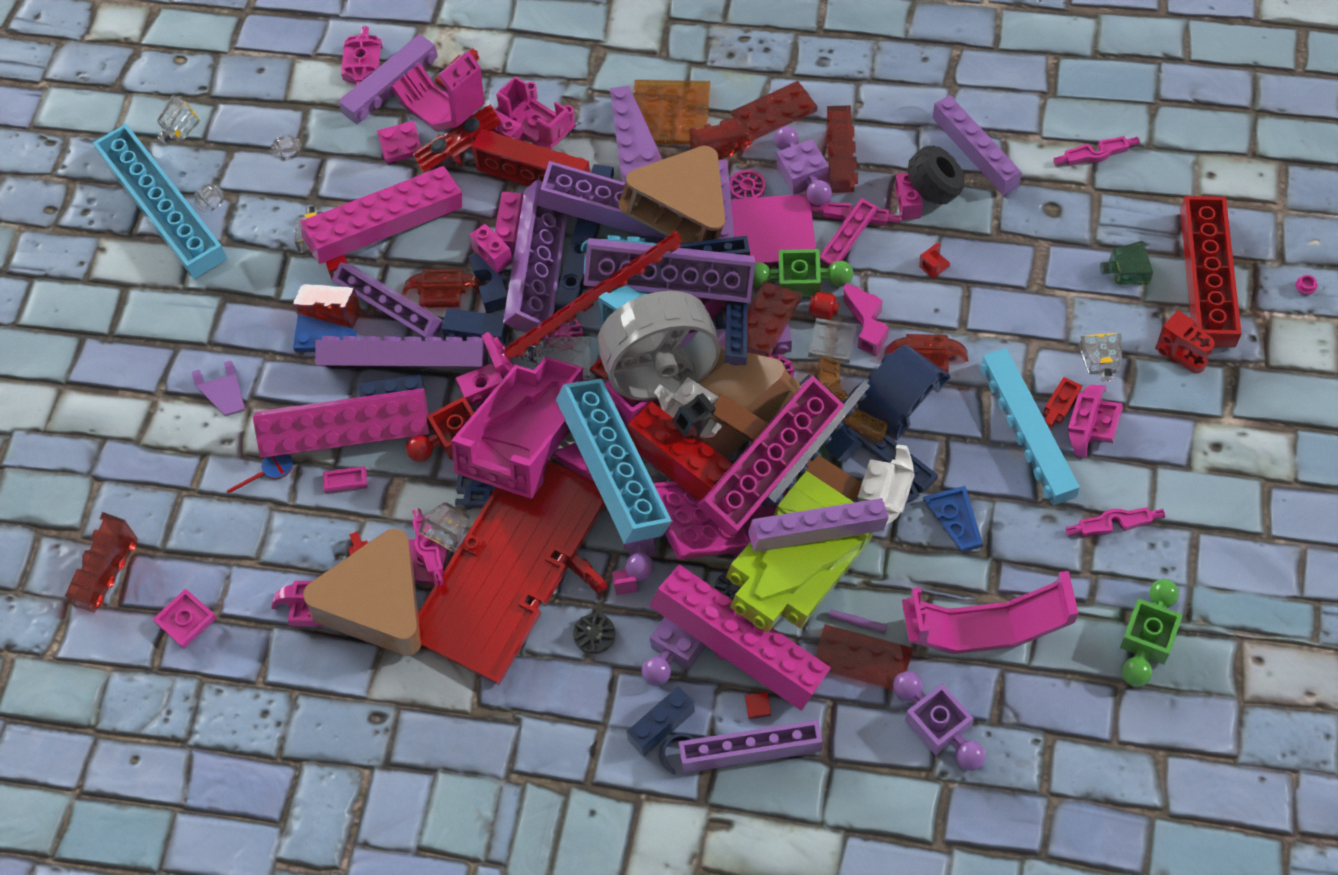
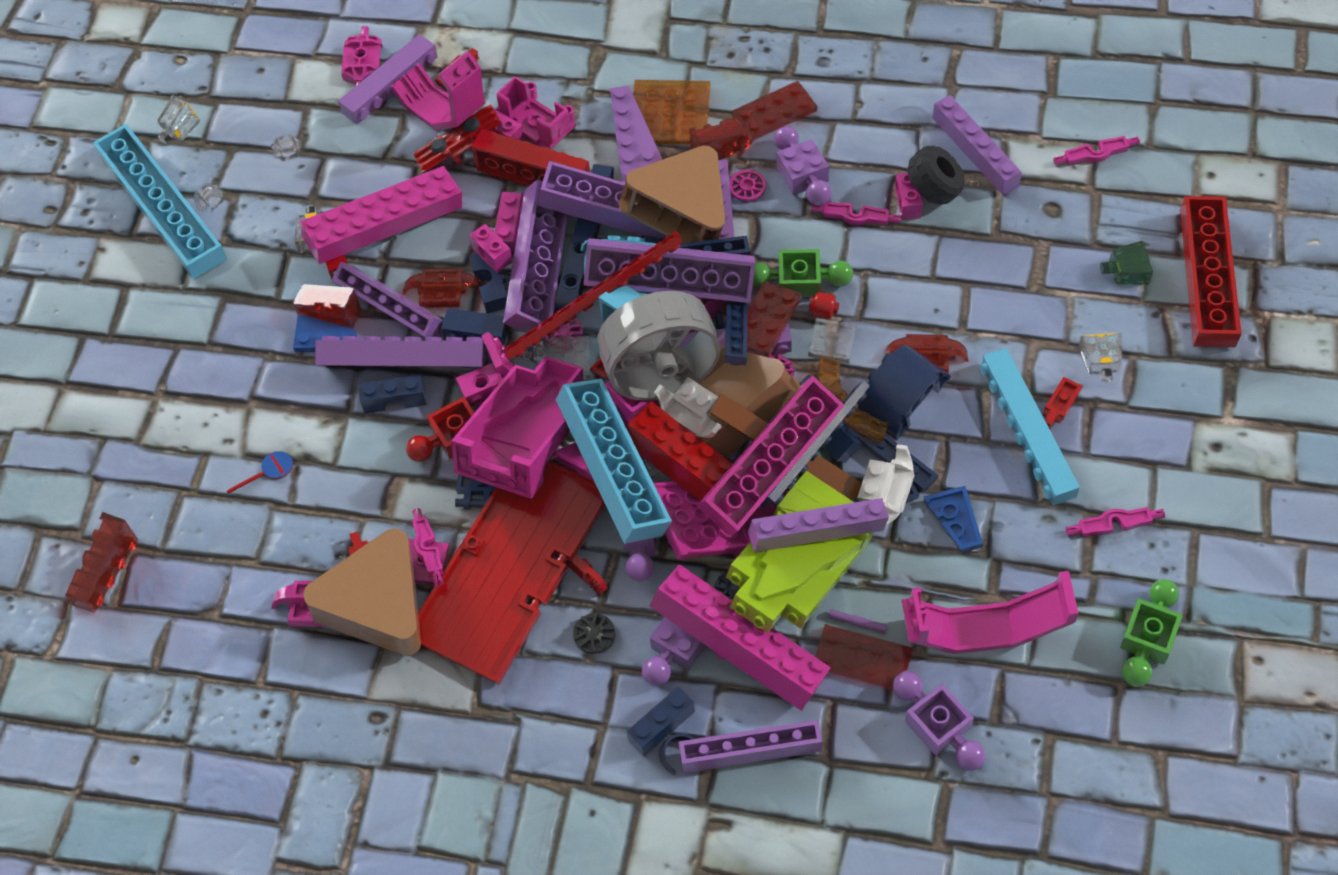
dark pink plate [152,588,217,649] -> none
medium lavender flag [192,360,245,416] -> none
dark pink brick [252,388,431,458] -> none
dark pink tile [323,466,368,494] -> none
dark pink plate [377,121,422,164] -> none
clear torso [419,502,471,552] -> none
dark pink panel [612,570,638,595] -> none
black brick [672,393,716,439] -> none
dark pink tile [731,194,816,266] -> none
red tile [745,692,771,720] -> none
dark pink tile [820,198,878,267] -> none
clear red wedge [826,105,858,193] -> none
dark pink arch [843,283,889,356] -> none
red panel [919,242,950,279] -> none
dark pink plate [1068,384,1123,458] -> none
red brick [1155,310,1215,373] -> none
dark pink plate [1295,275,1317,295] -> none

